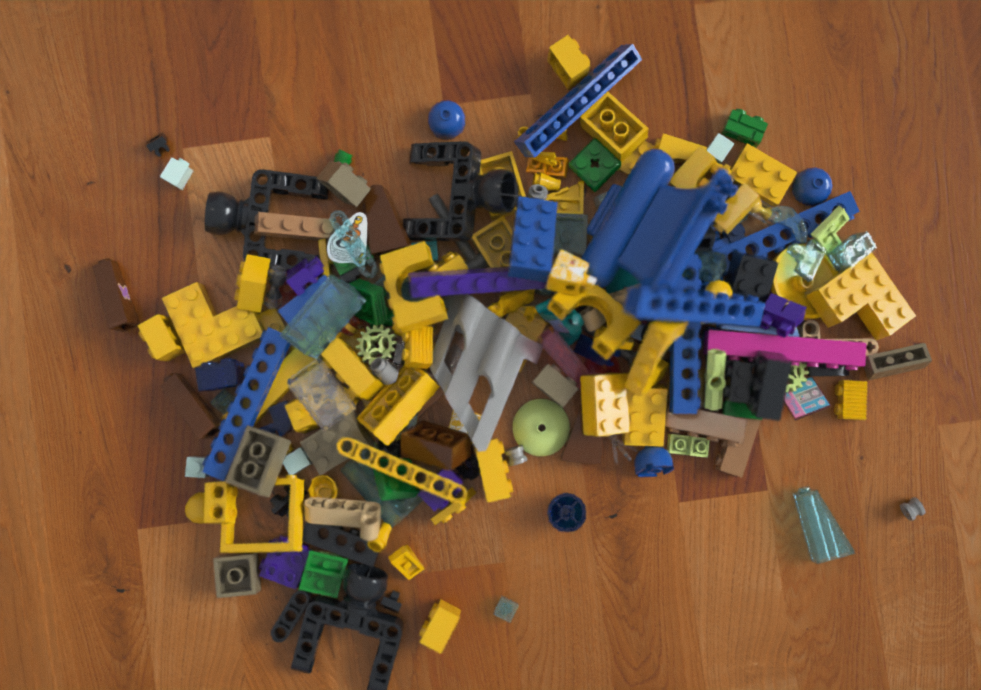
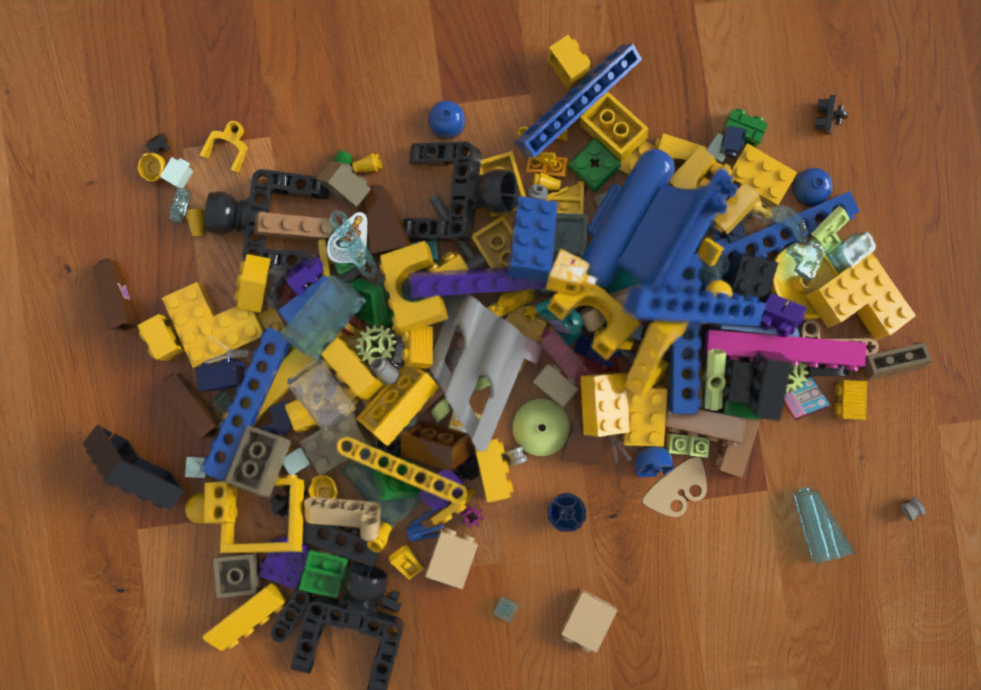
yellow brick [419,599,461,654] -> none
none -> black piece [83,425,184,510]
none -> yellow hair [138,153,167,182]
none -> clear light blue beam [169,187,191,224]
none -> yellow cone [186,209,205,237]
none -> yellow piece [200,121,248,173]
none -> yellow slope [202,581,288,651]
none -> clear plant [205,335,249,364]
none -> yellow cone [353,153,382,173]
none -> blue plant [406,509,457,542]
none -> tan brick [425,528,478,589]
none -> yellowish green piece [431,376,490,423]
none -> magenta gear [460,504,484,528]
none -> tan brick [560,589,618,653]
none -> tan piece [642,457,707,517]
none -> yellow tile [697,238,723,266]
none -> dark blue brick [719,125,747,158]
none -> black hips [815,95,849,134]

